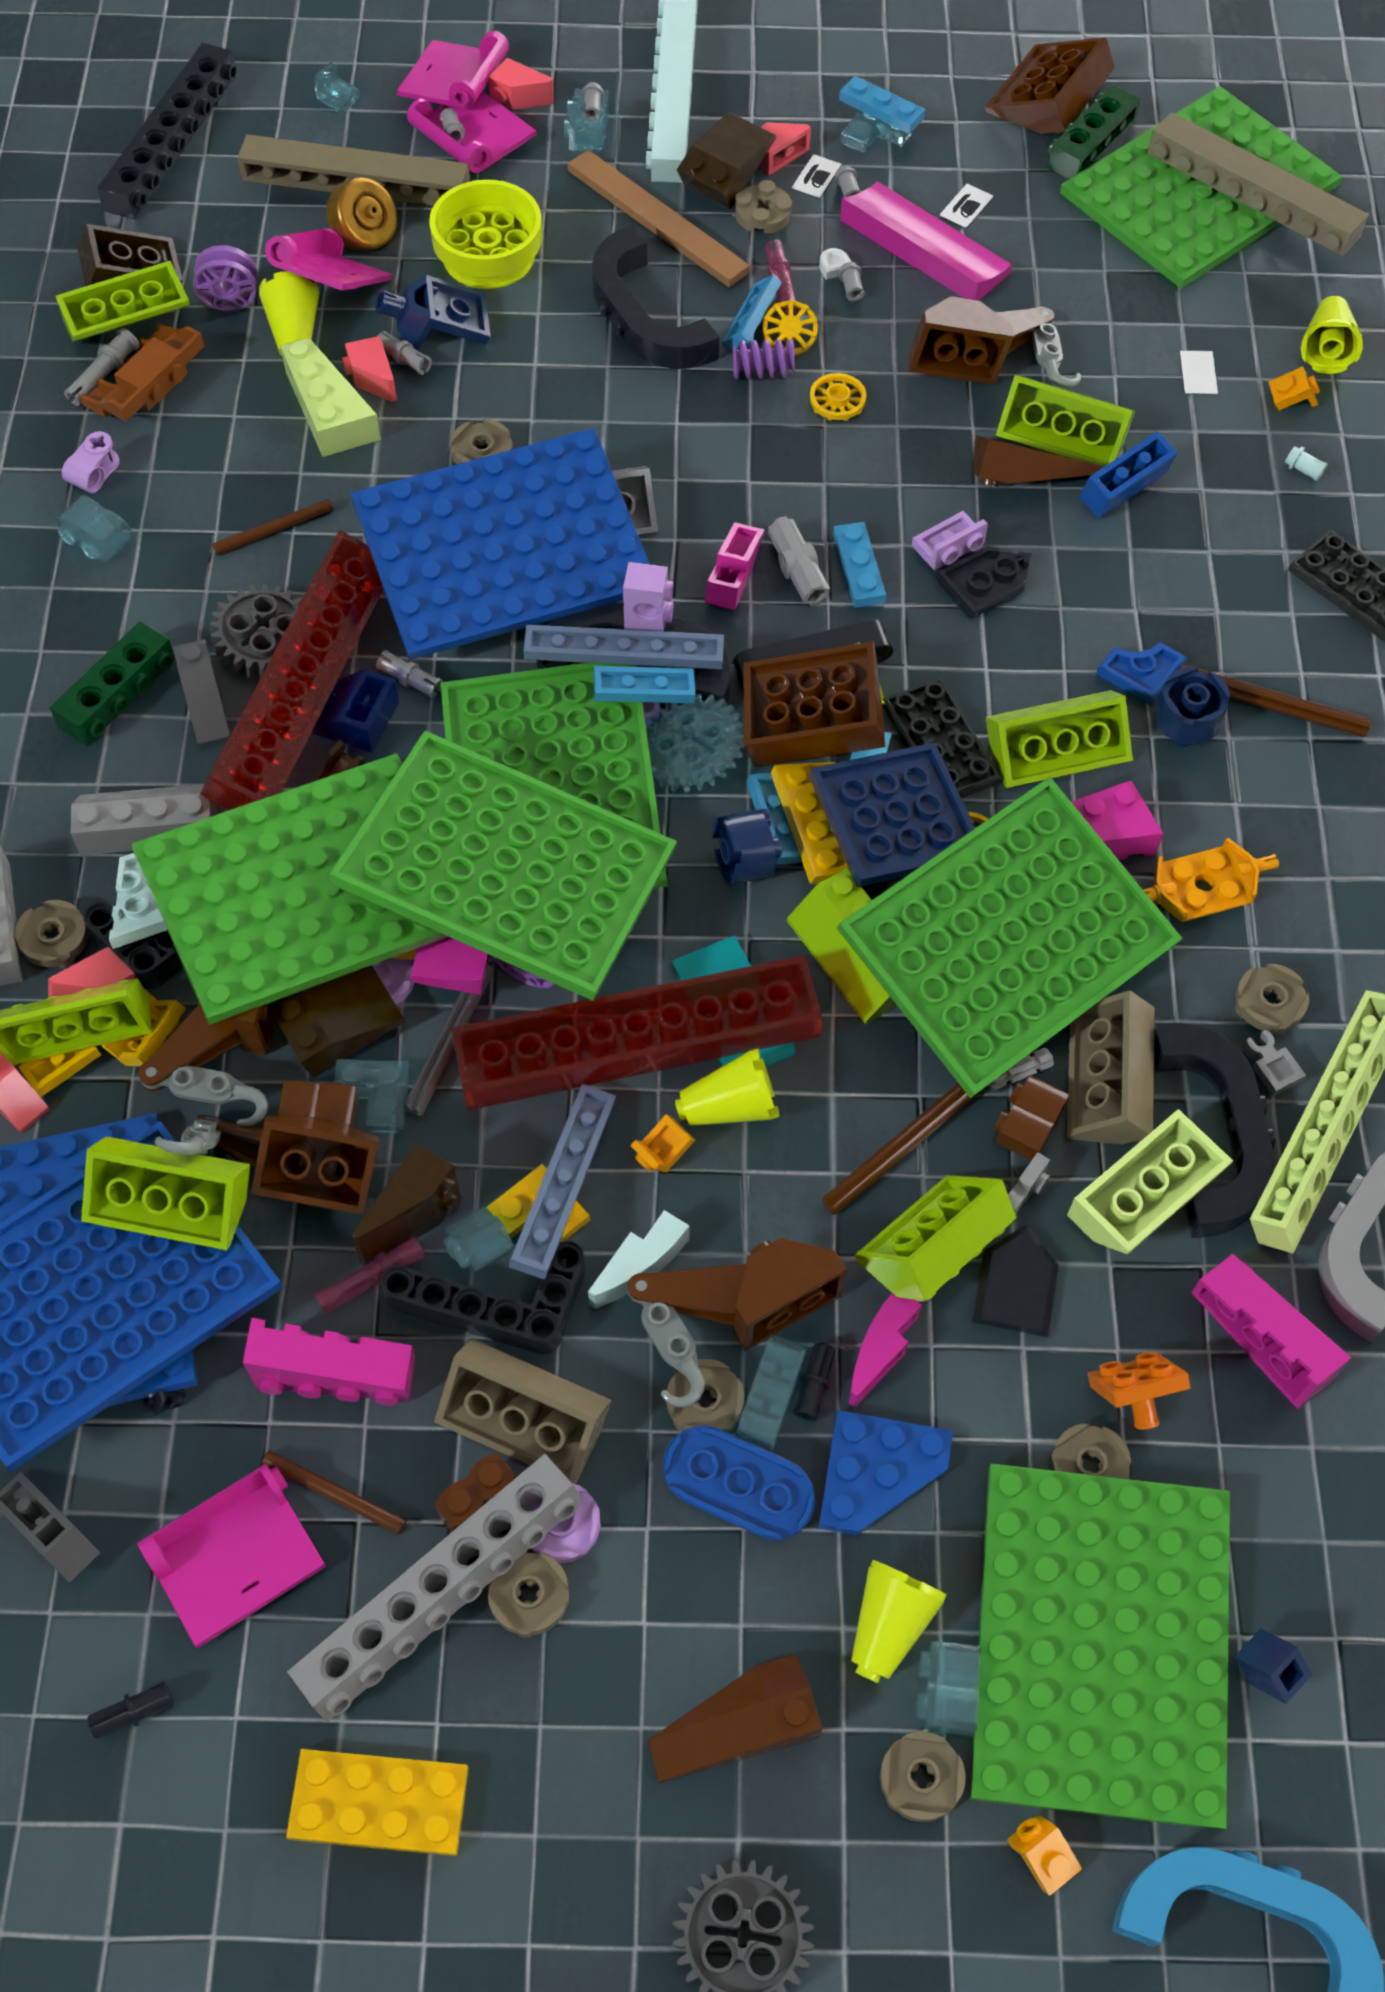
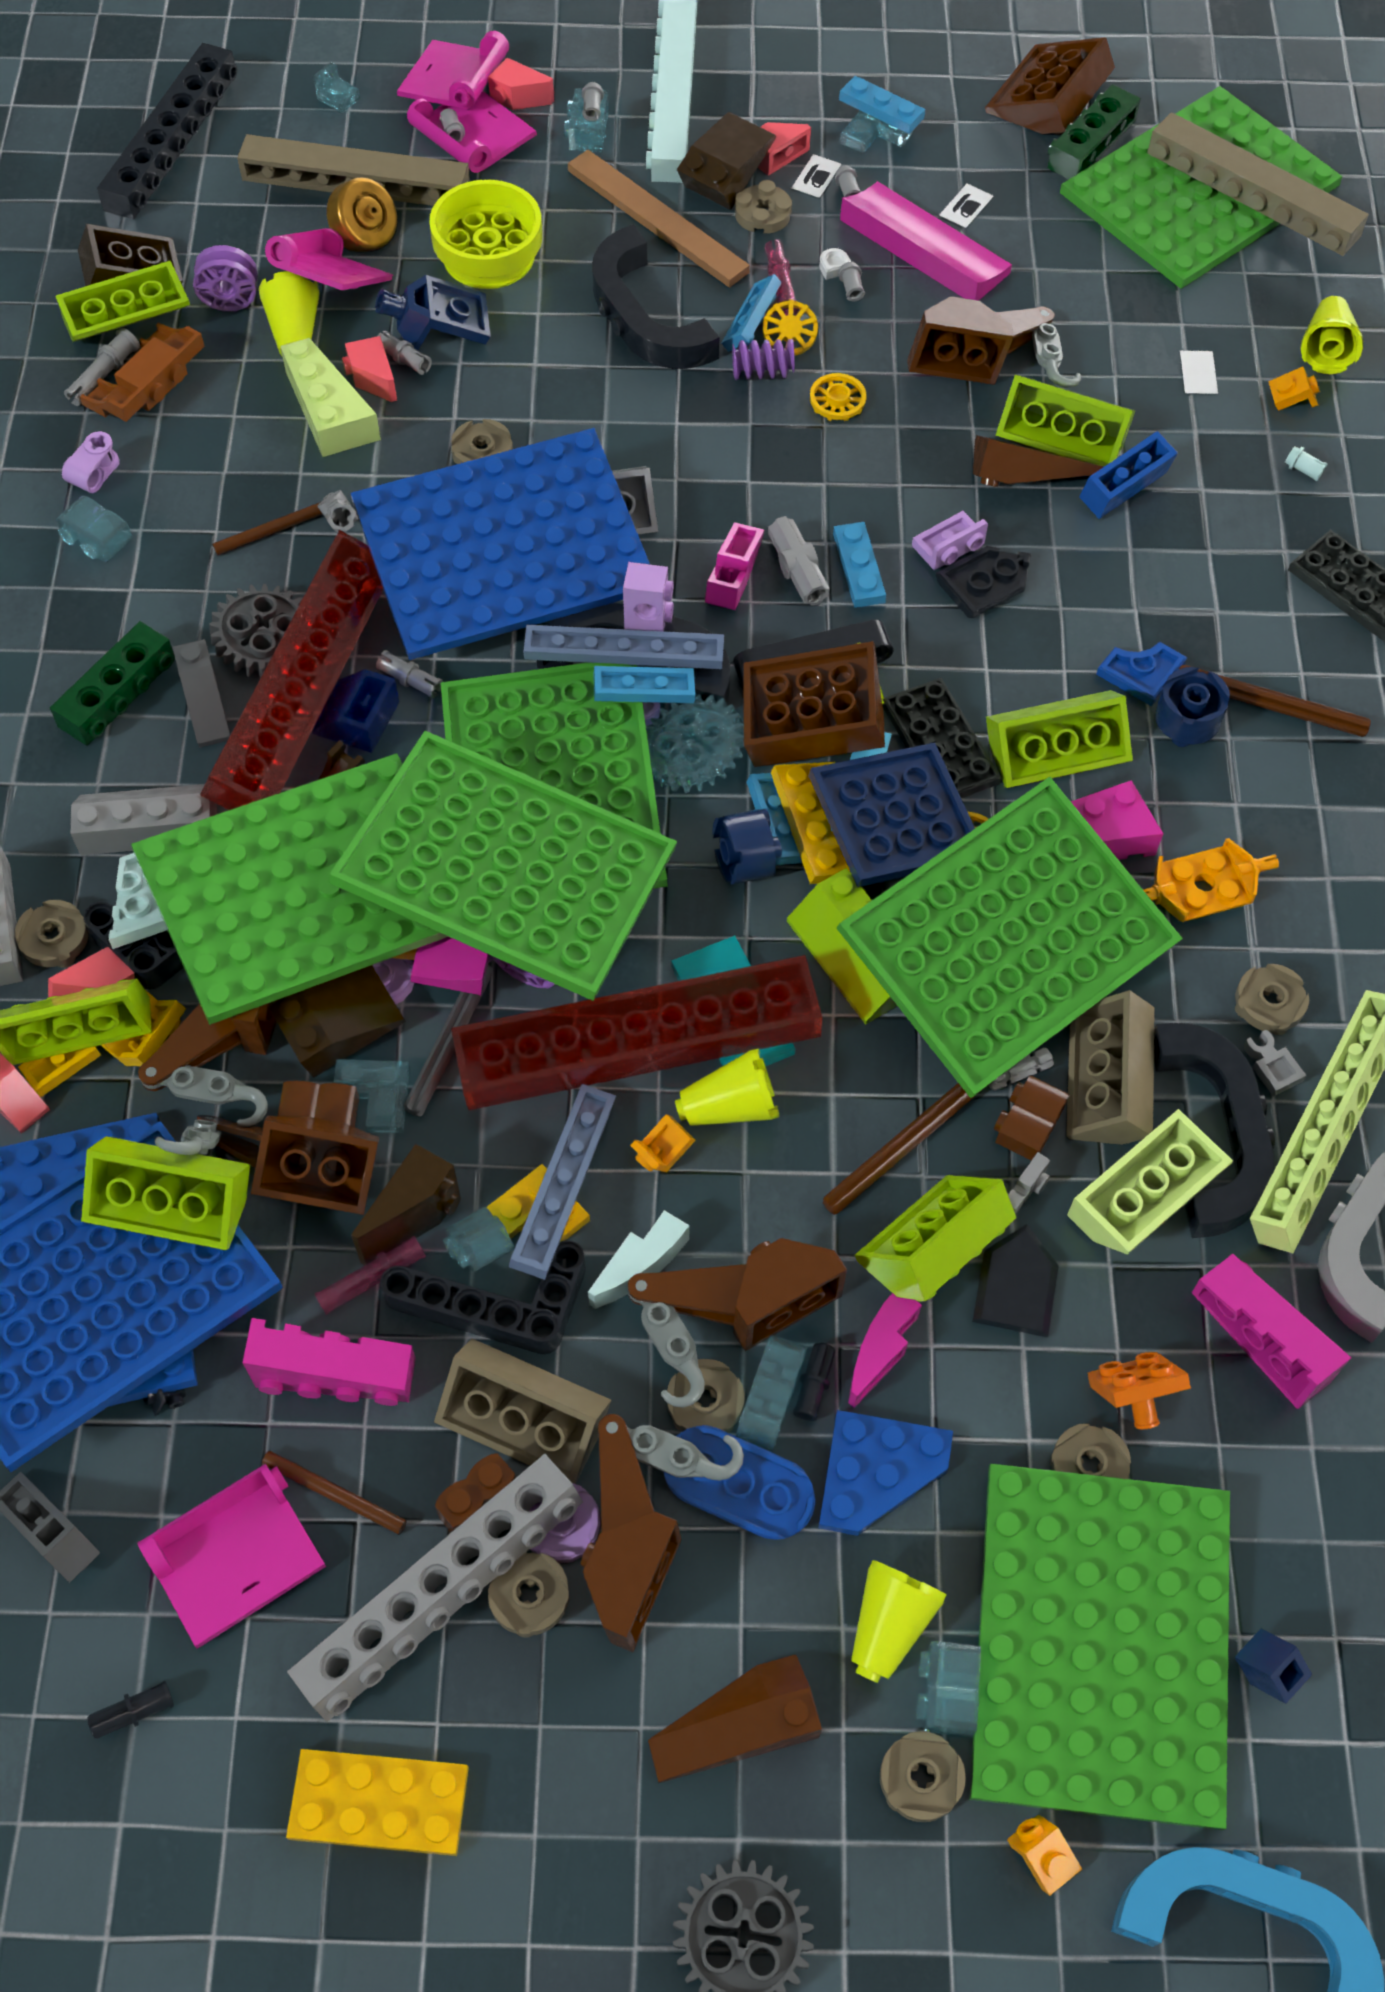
none -> light grey piece [318,490,358,533]
none -> reddish brown slope [581,1414,744,1653]

